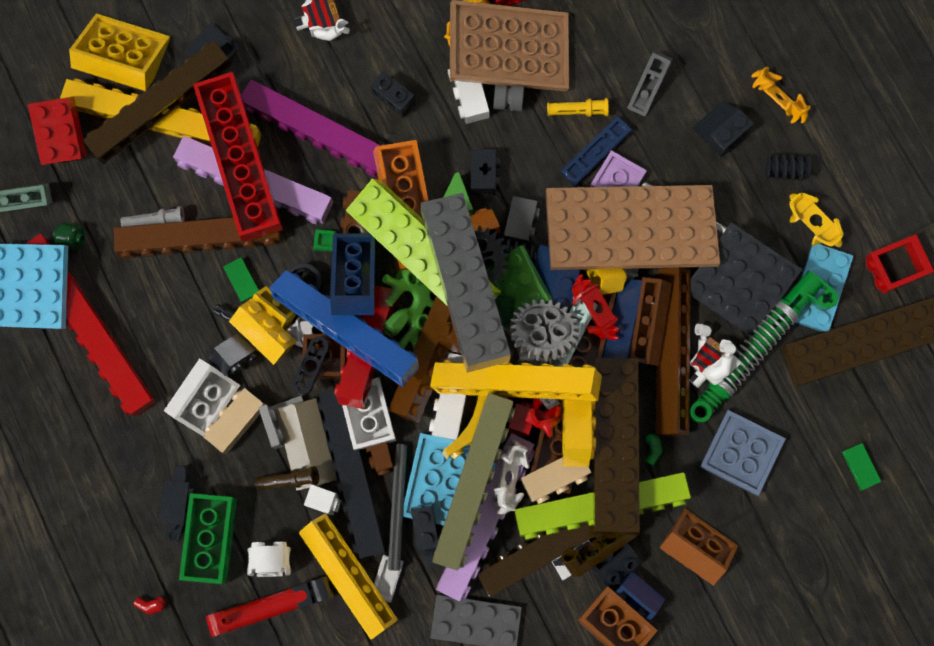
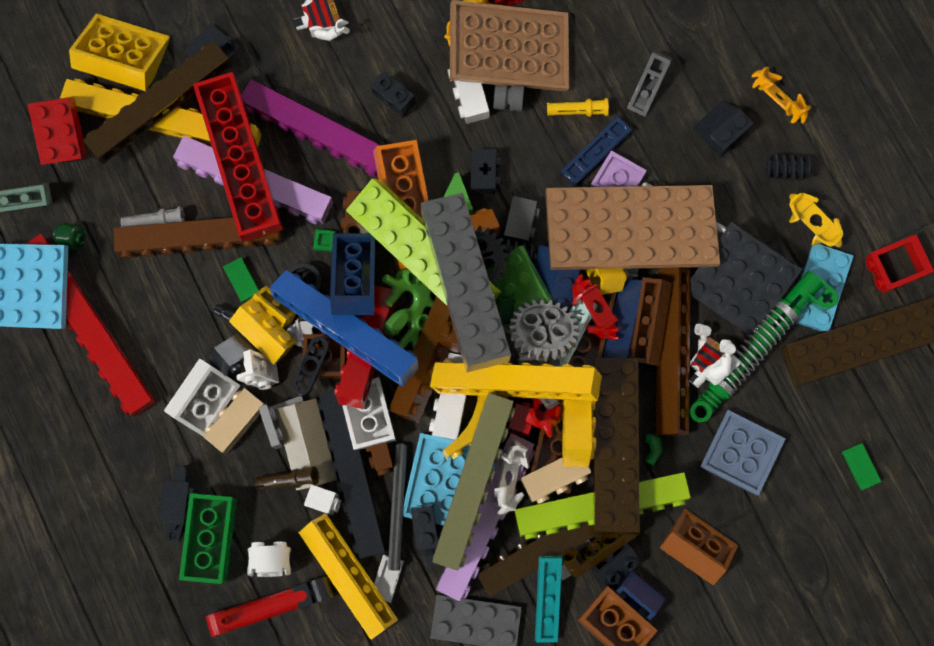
red arm [133,596,166,615] -> none
none -> white bracket [237,349,279,390]
none -> teal plate [535,556,562,643]

